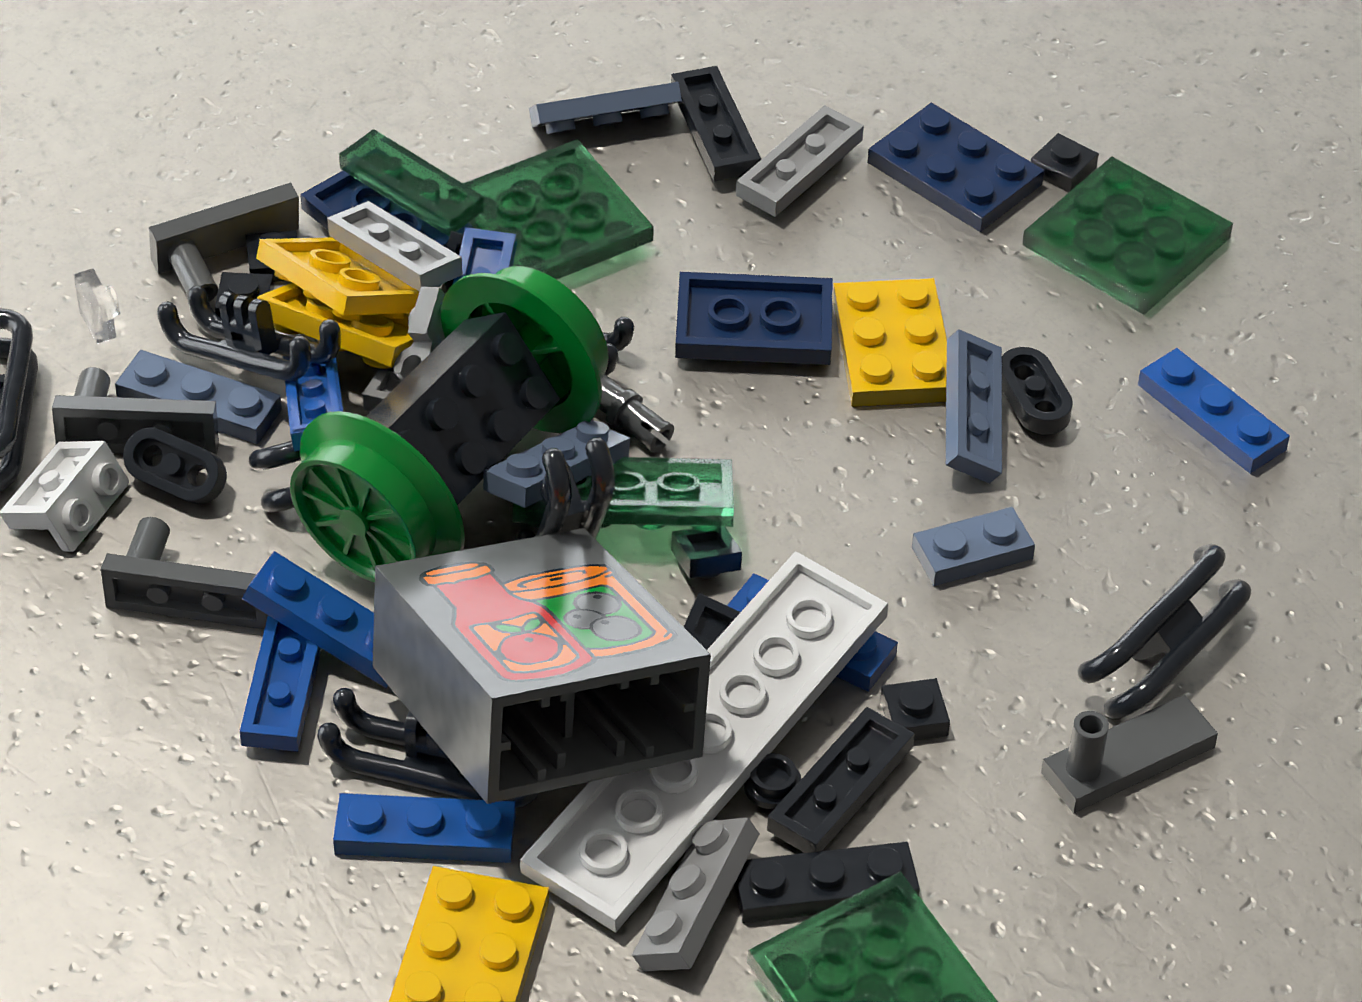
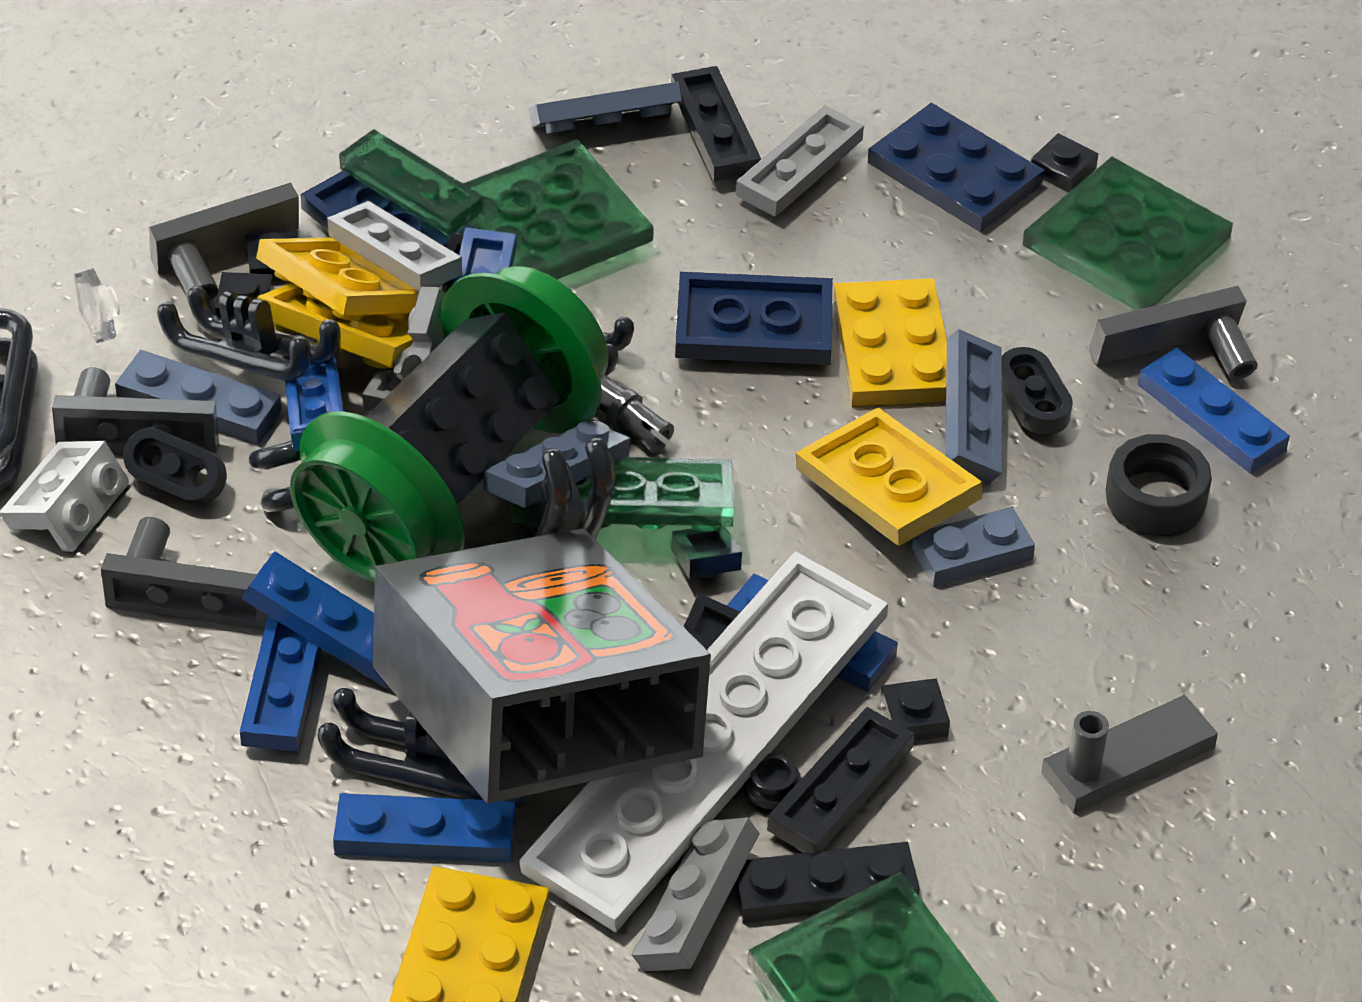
black piece [1078,544,1251,719] -> none
none -> yellow plate [795,408,982,546]
none -> dark grey piece [1089,286,1258,380]
none -> black tyre [1105,434,1212,535]

